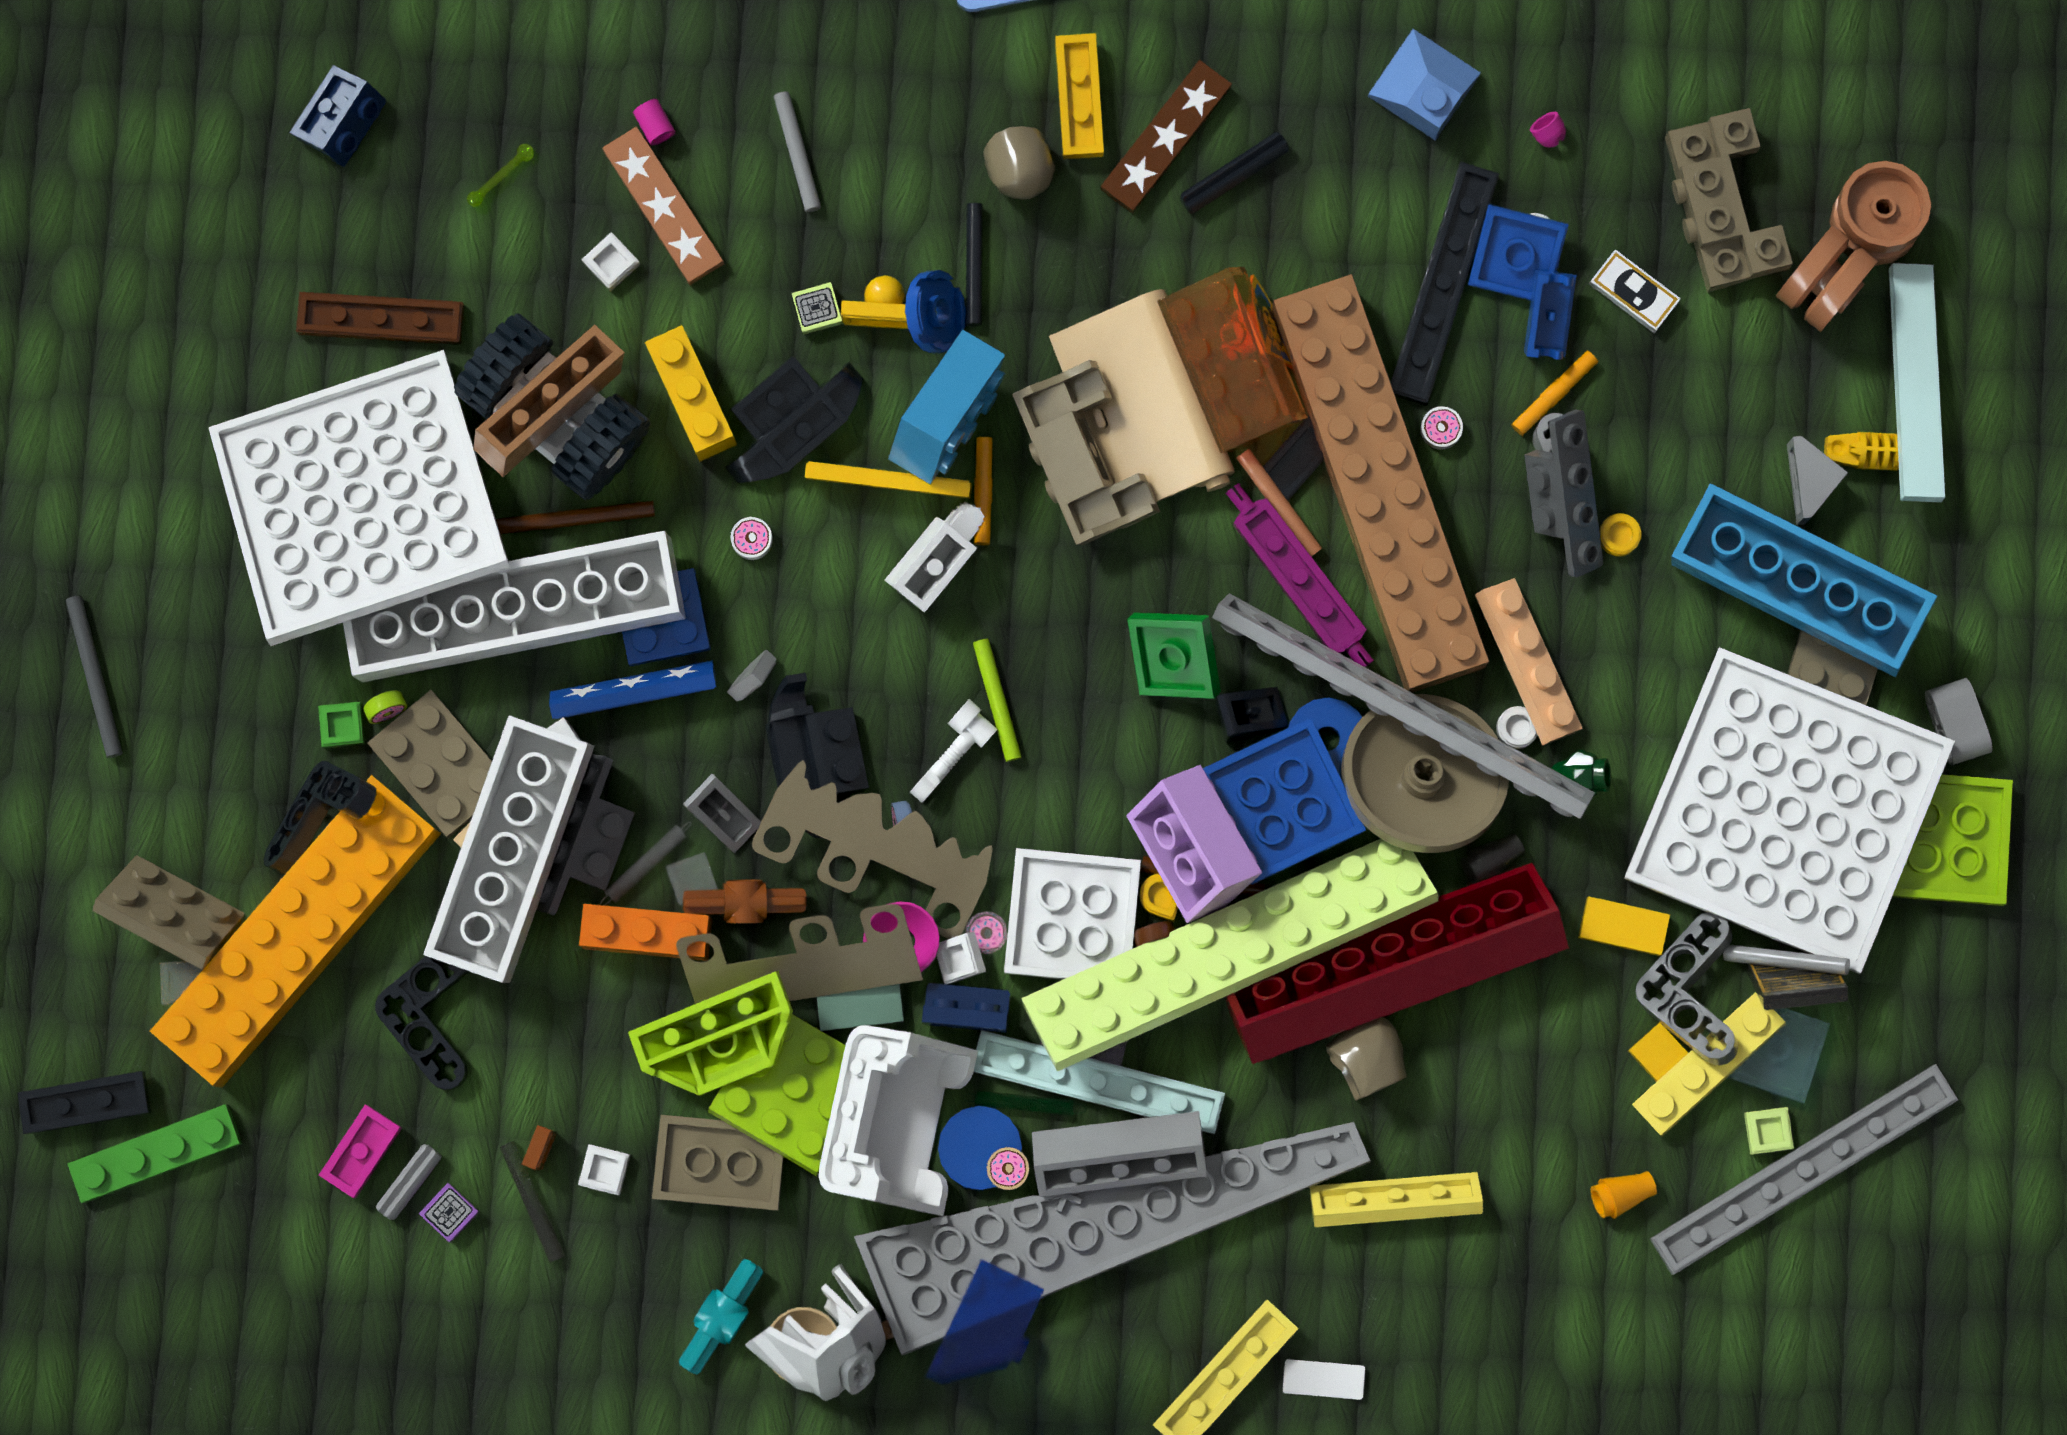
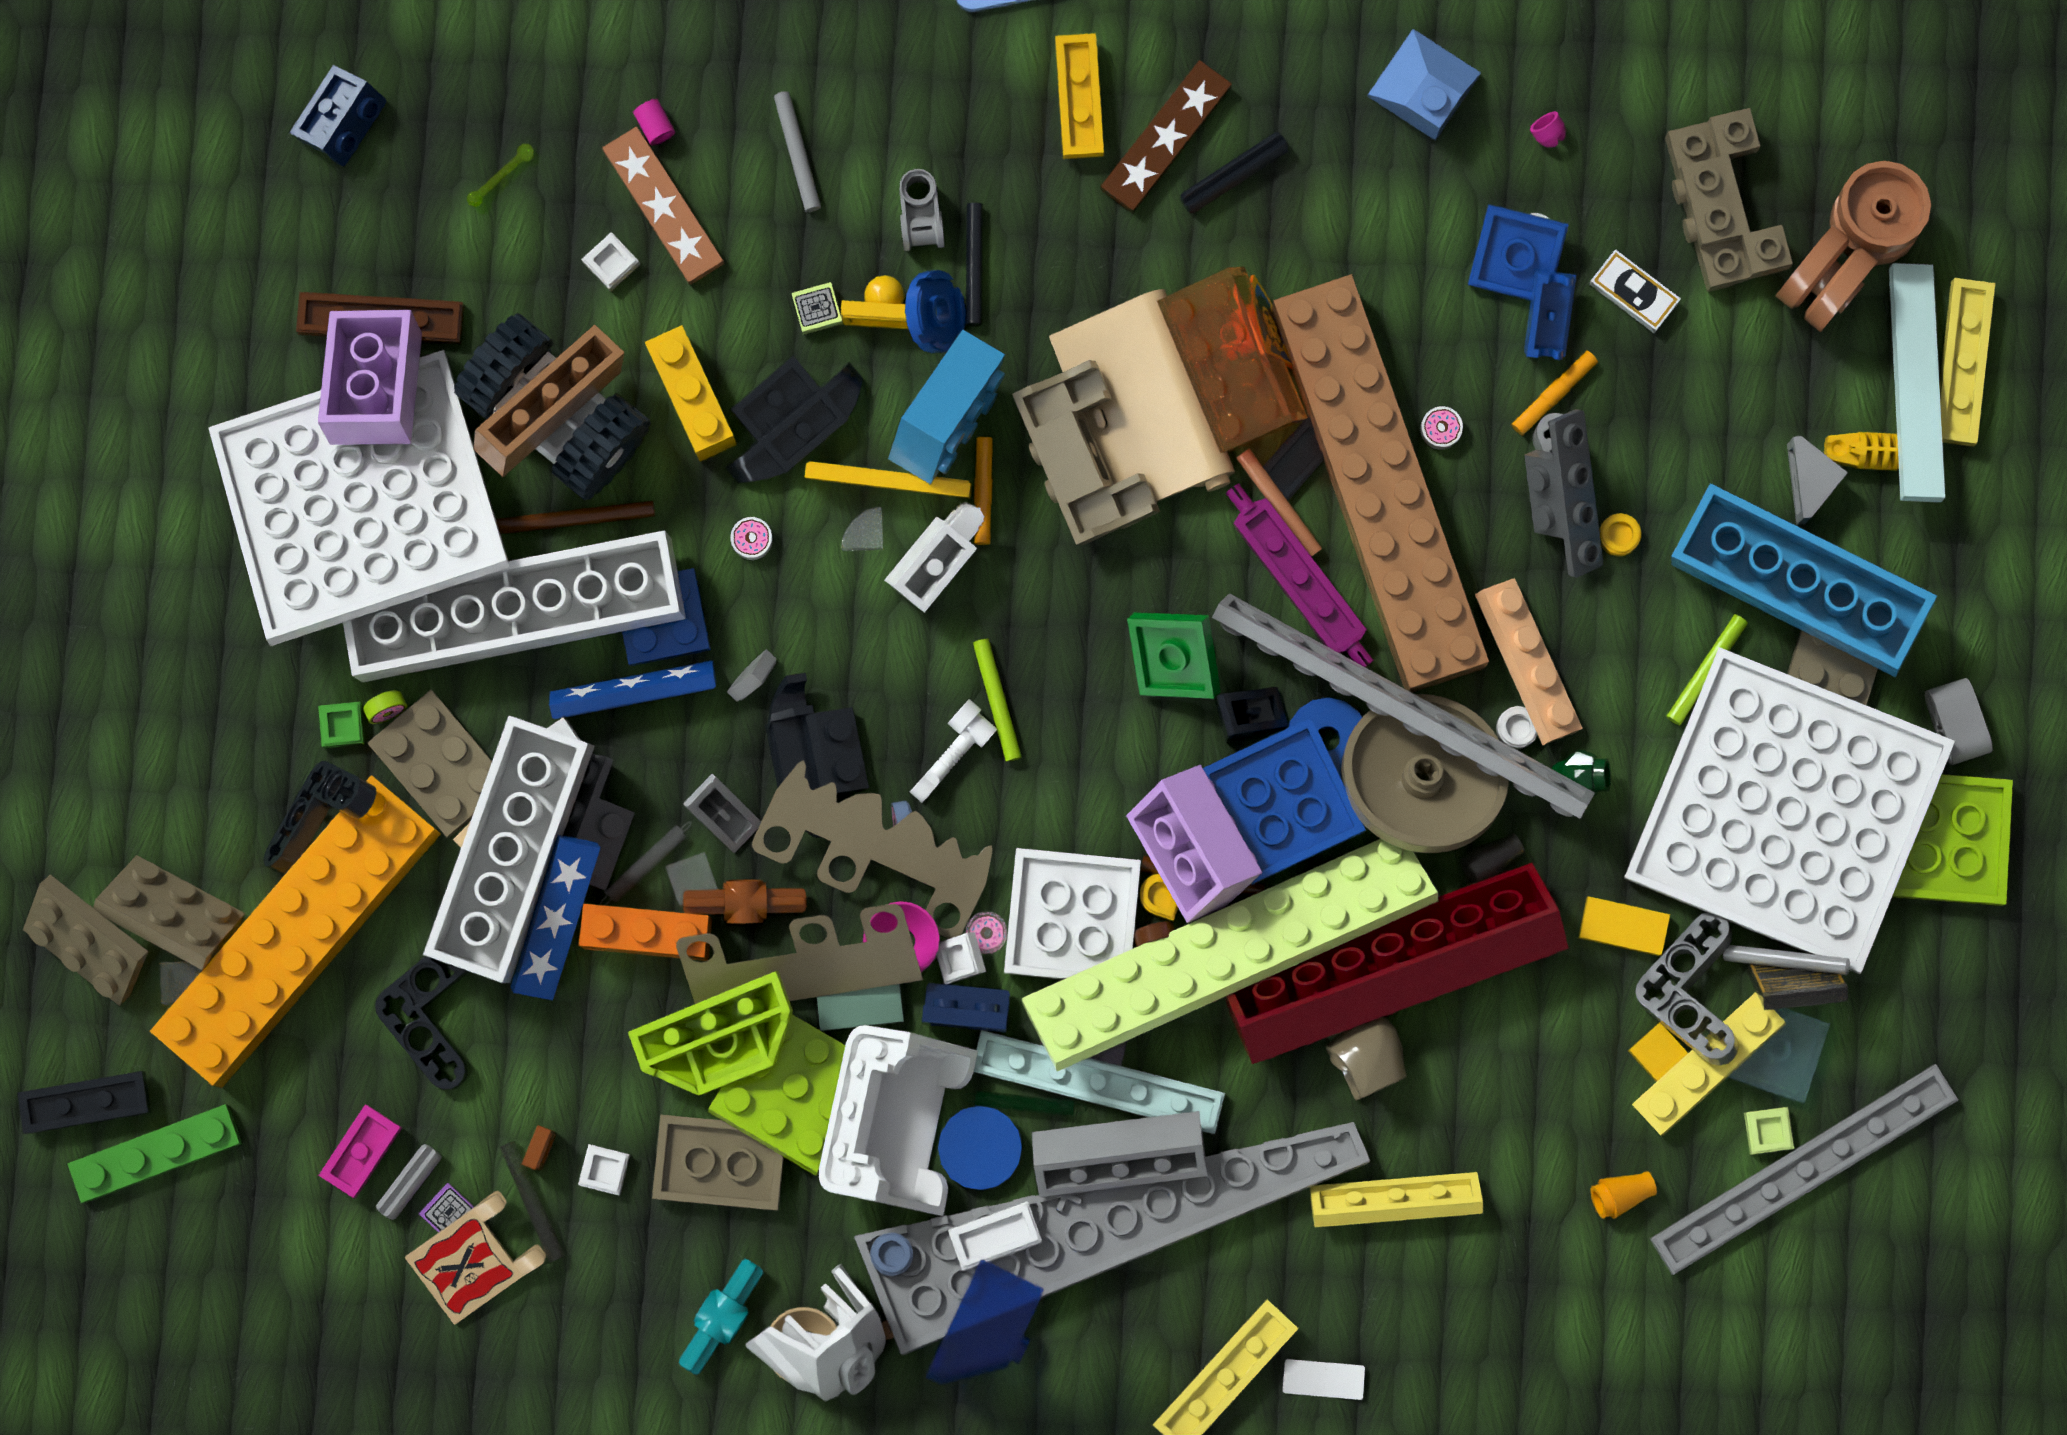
dark grey bar [66,596,123,758] -> none
dark tan piece [983,126,1055,200] -> none
tile [987,1147,1029,1190] -> none
black tile [1390,161,1499,406] -> none
none -> dark tan plate [23,875,148,1006]
none -> lavender brick [318,310,422,445]
none -> flag [405,1191,546,1325]
none -> blue tile [511,835,600,1000]
none -> clear tile [842,507,883,551]
none -> sand blue tile [870,1233,913,1277]
none -> light grey piece [899,169,945,251]
none -> white tile [948,1202,1042,1272]
none -> lime bar [1666,614,1748,726]
none -> light yellow plate [1939,278,1995,447]

